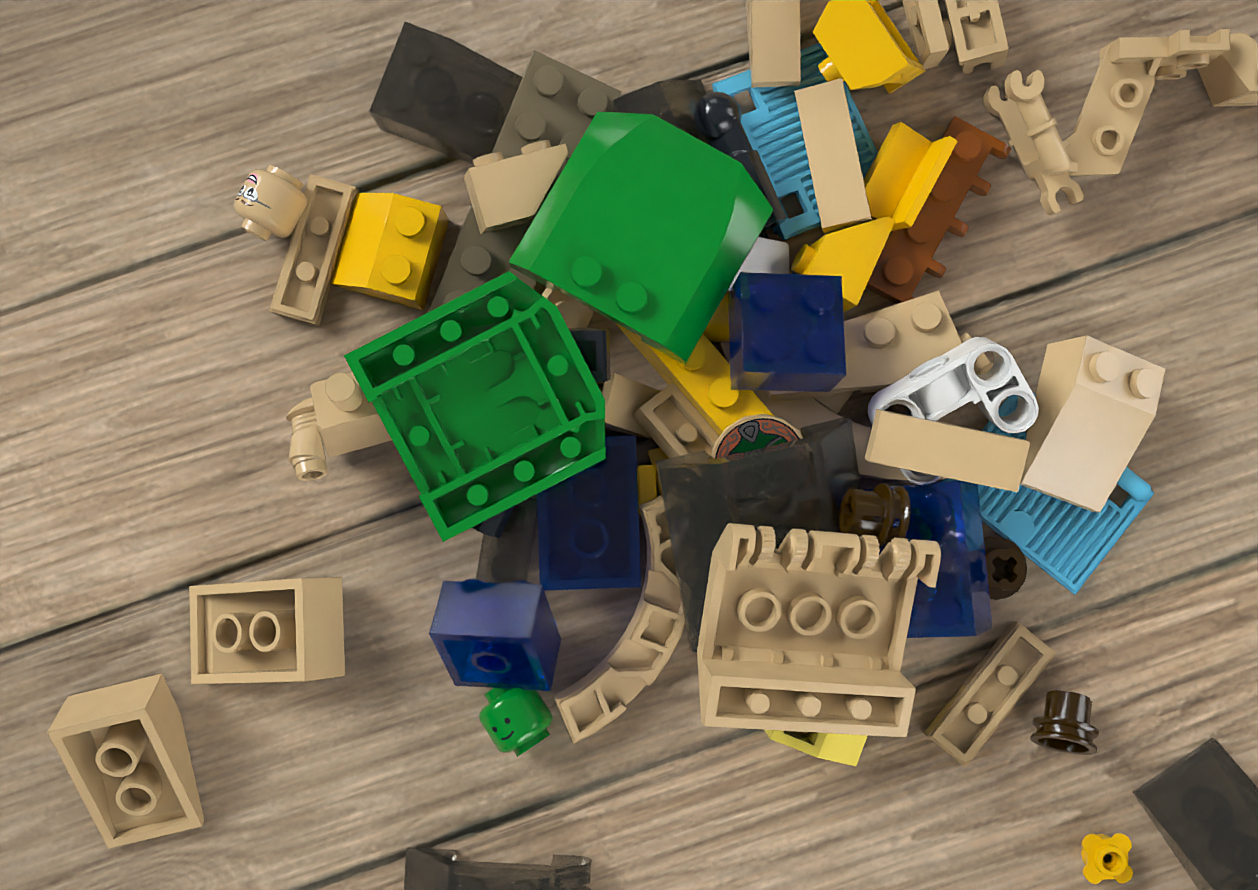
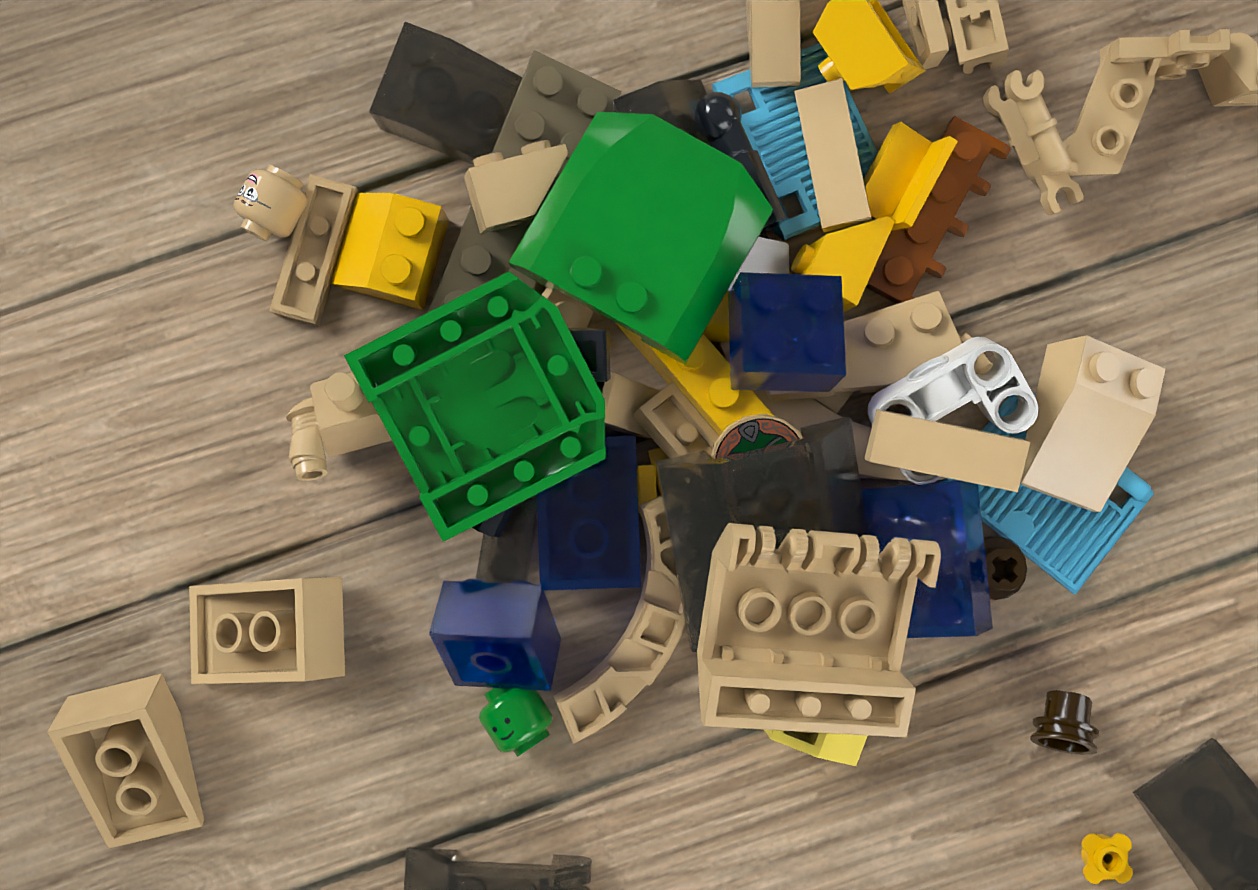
dark brown piece [839,483,911,548] -> none
tan tile [923,621,1056,768] -> none

